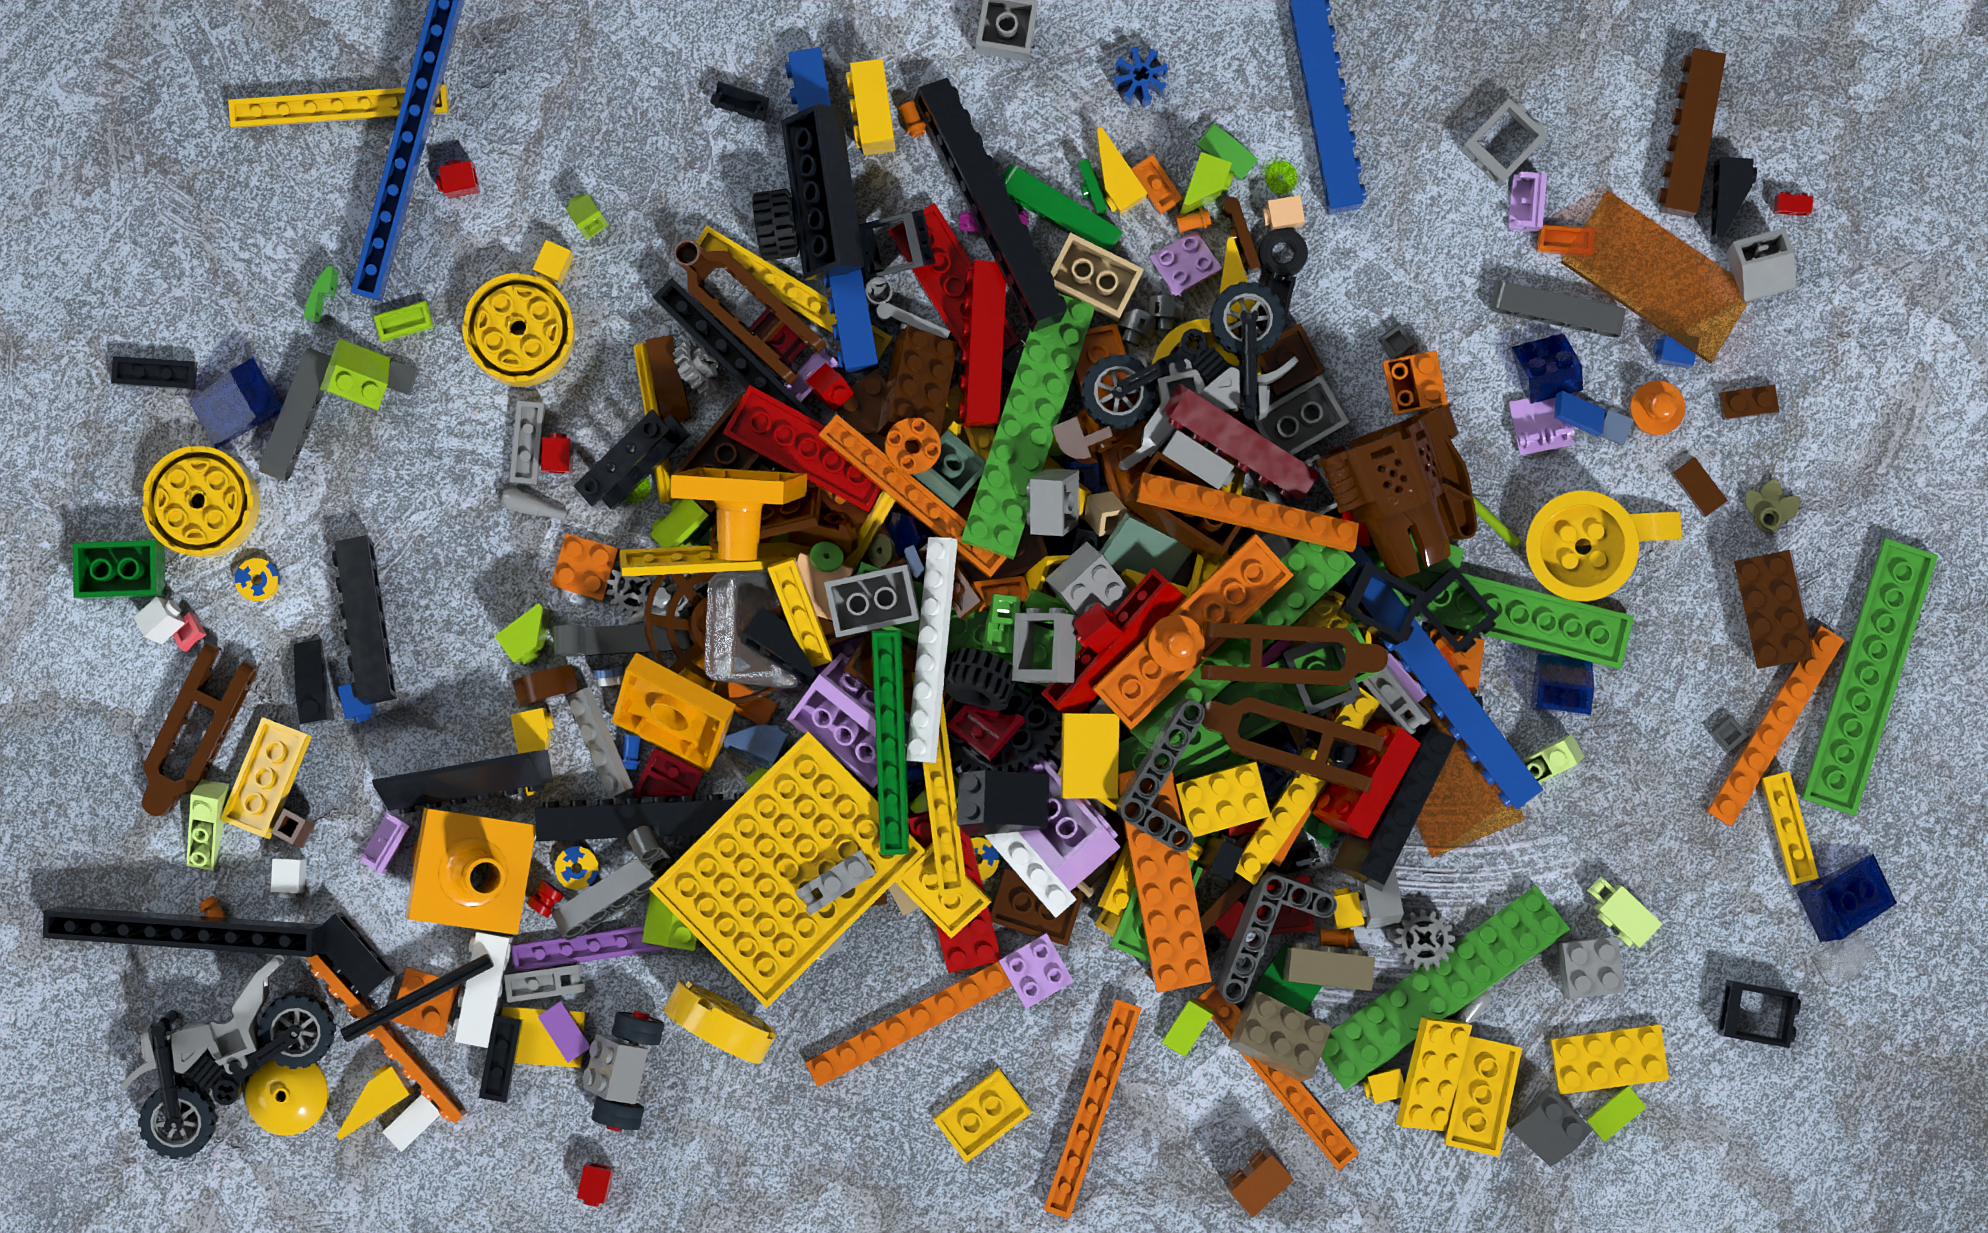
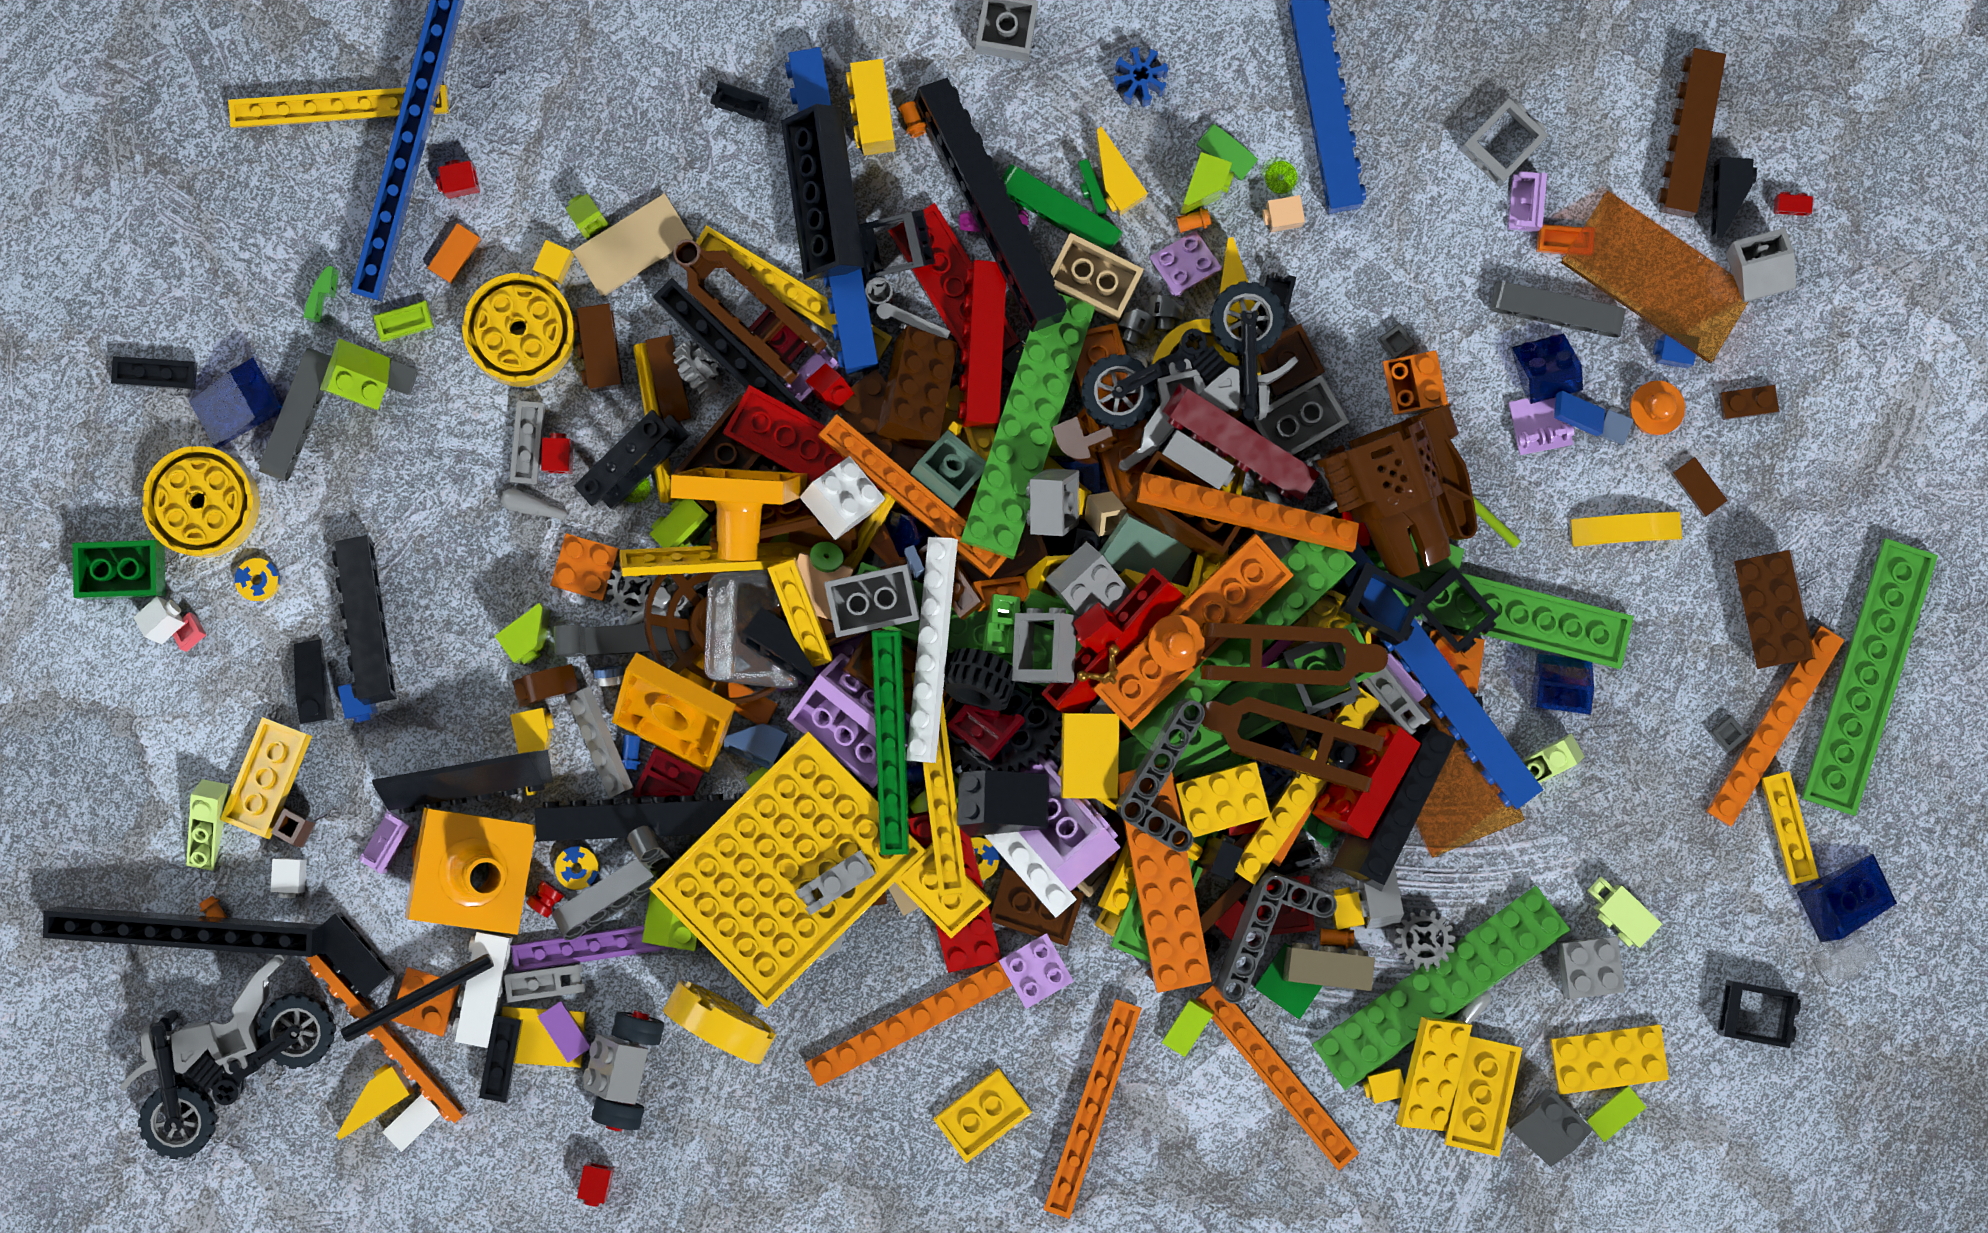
reddish brown piece [141,642,259,816] -> none
yellow dish [245,1058,329,1136] -> none
black tyre [752,188,799,261] -> none
olive wheel [867,534,895,567] -> none
orange plate [885,418,941,474] -> none
orange plate [1131,154,1183,216] -> none
reddish brown plate [1221,197,1261,275] -> none
dark orange brick [1226,1148,1294,1218] -> none
dark tan brick [1228,991,1332,1082] -> none
black tyre [1258,228,1308,277] -> none
yellow brick [1526,490,1640,602] -> none
olive plate [1745,479,1800,533] -> none
none -> orange tile [427,223,481,284]
none -> tan tile [573,193,694,298]
none -> reddish brown brick [573,303,624,392]
none -> white brick [800,456,886,540]
none -> pearl gold piece [1077,644,1120,684]

